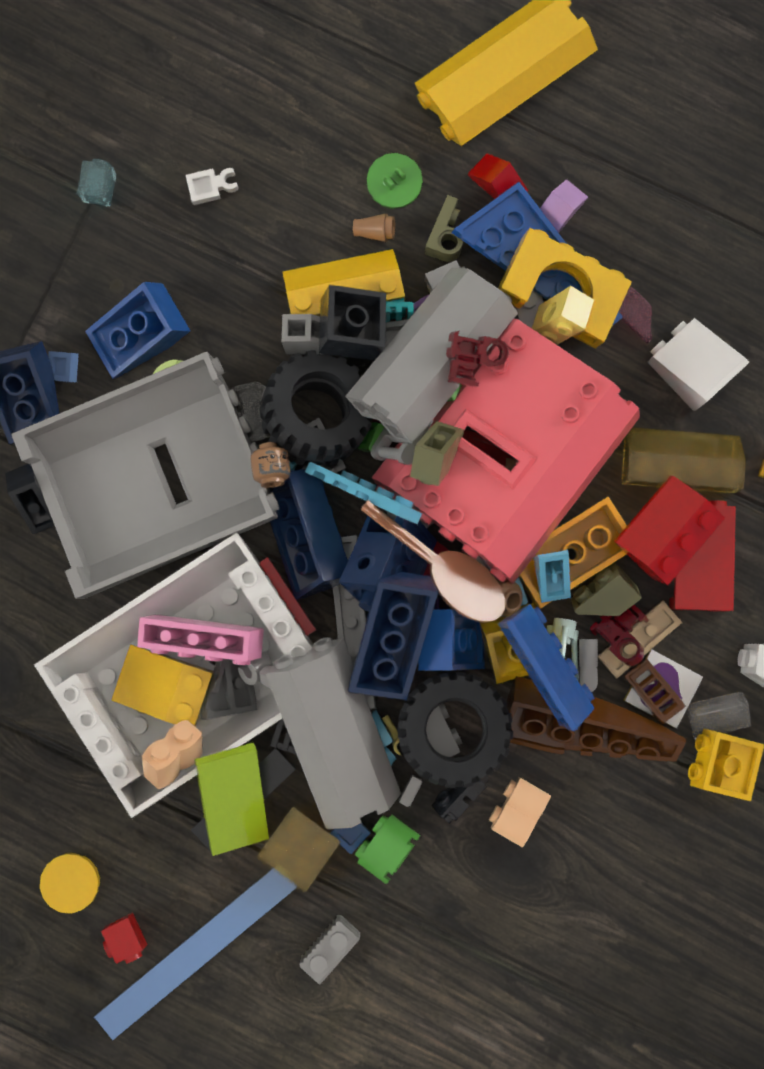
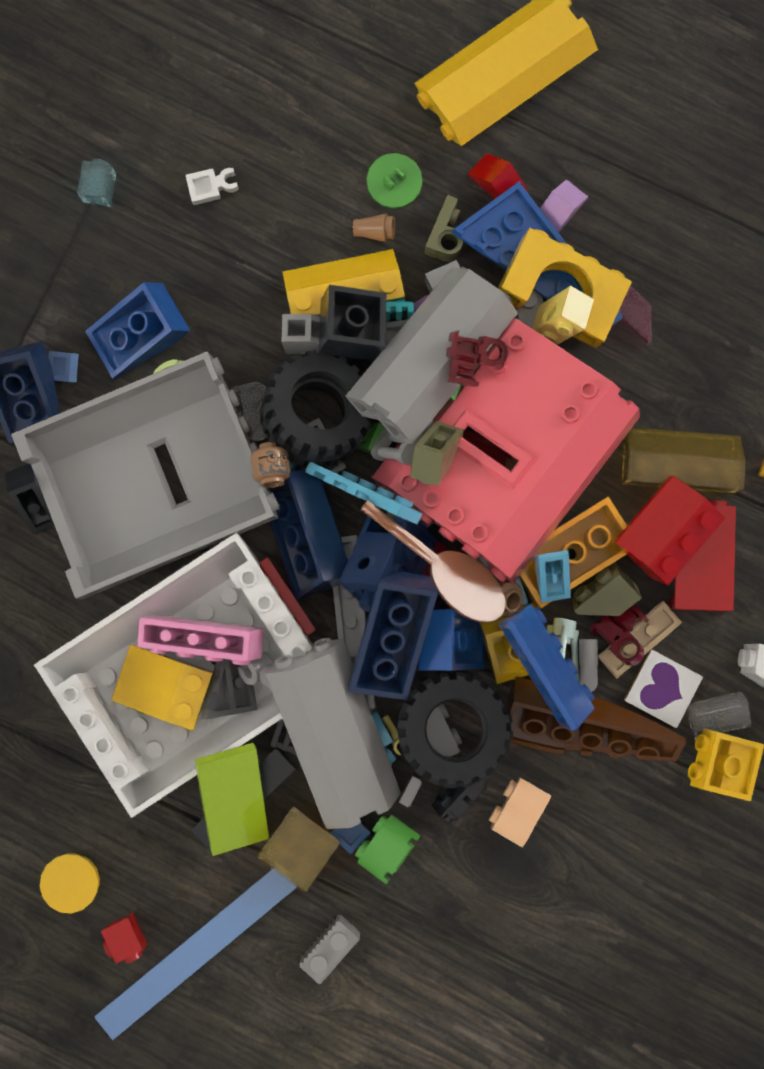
light nougat brick [142,720,203,789] -> none
reddish brown slope [623,659,686,724] -> none
white slope [648,318,749,411] -> none

